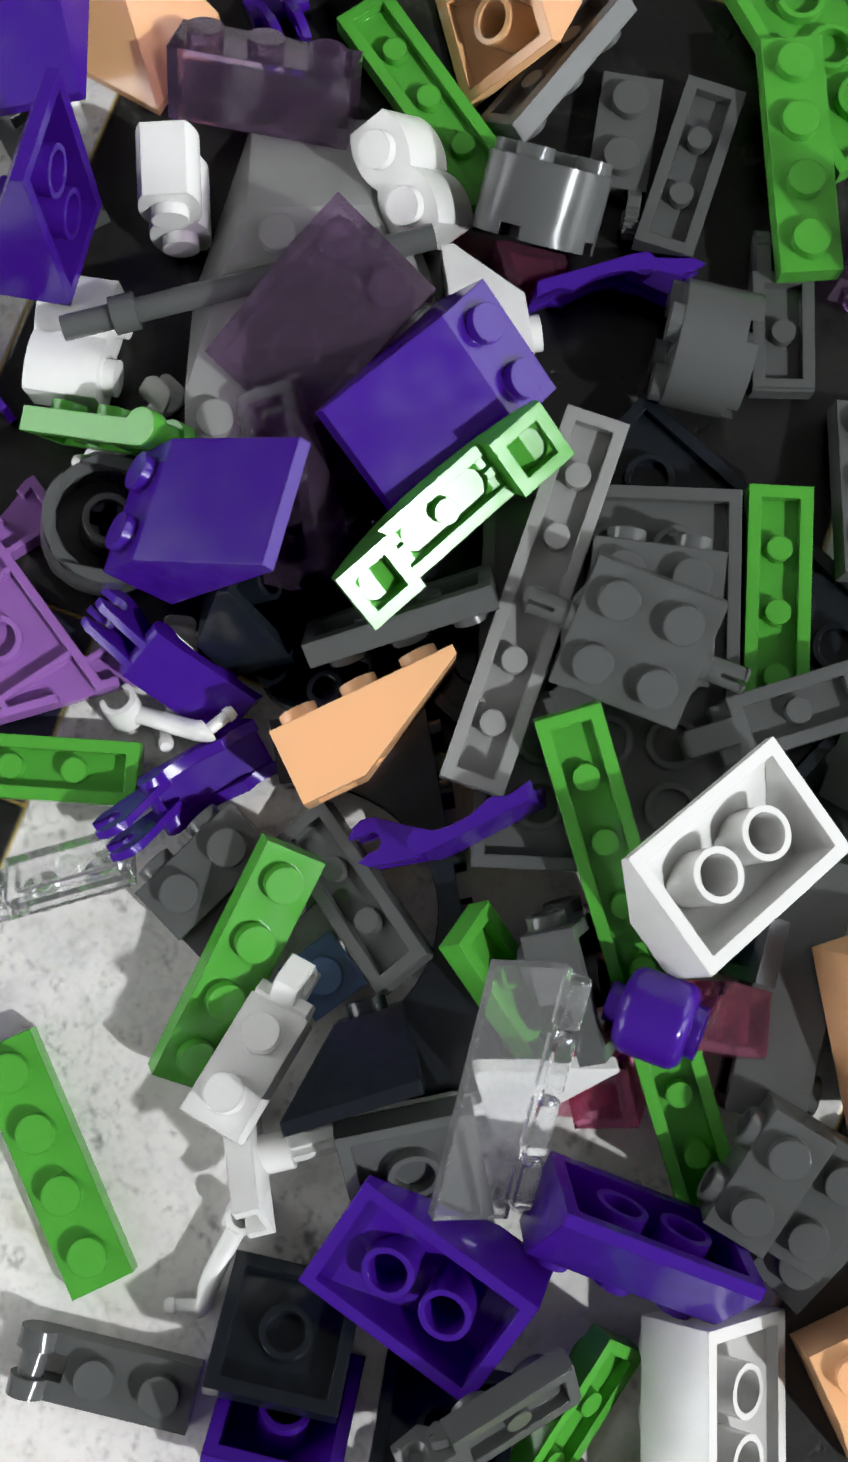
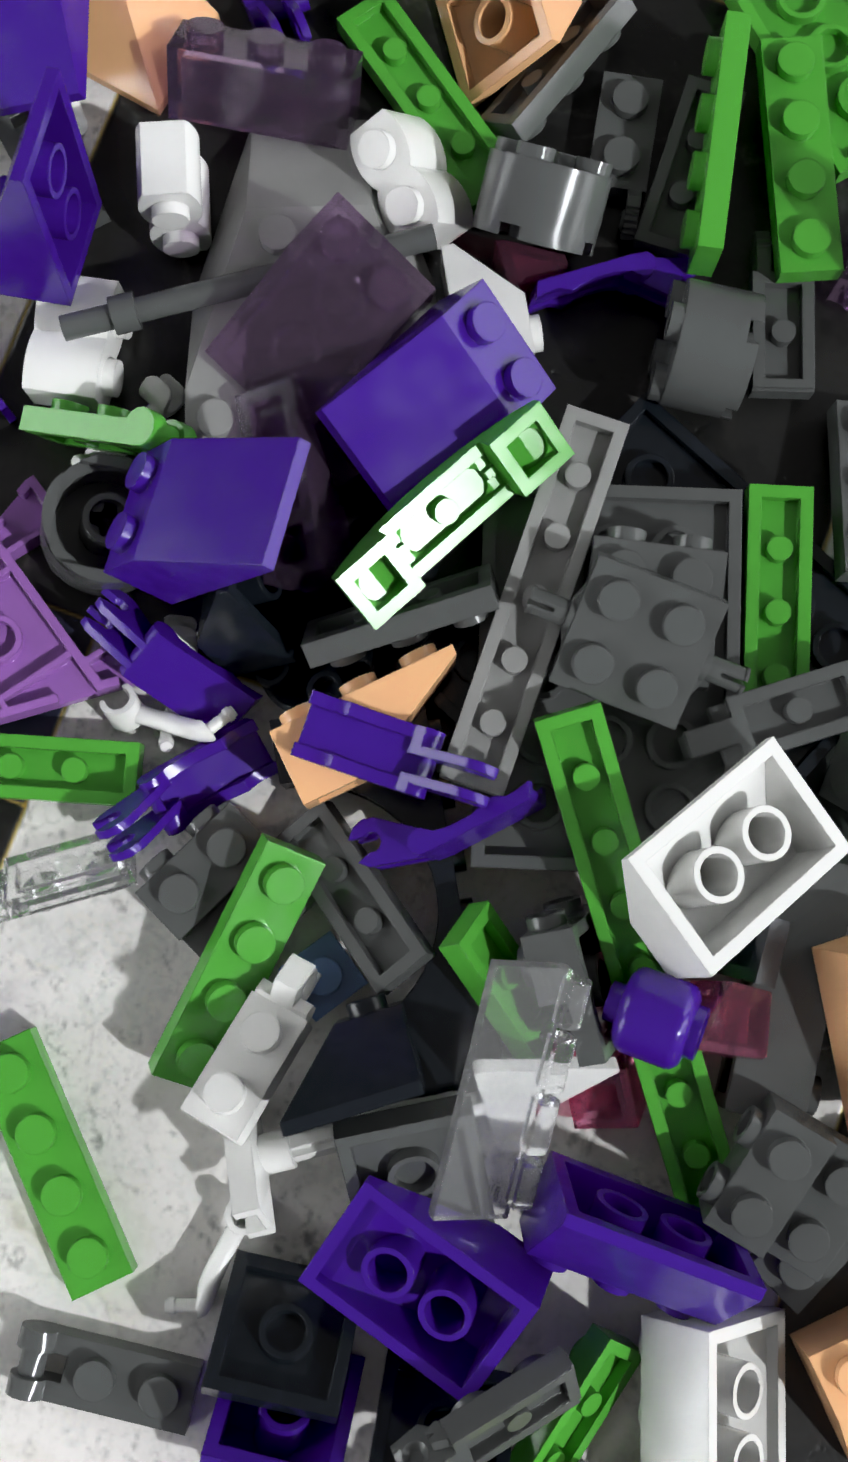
none -> dark purple arm [290,690,499,809]
none -> bright green plate [680,10,752,277]

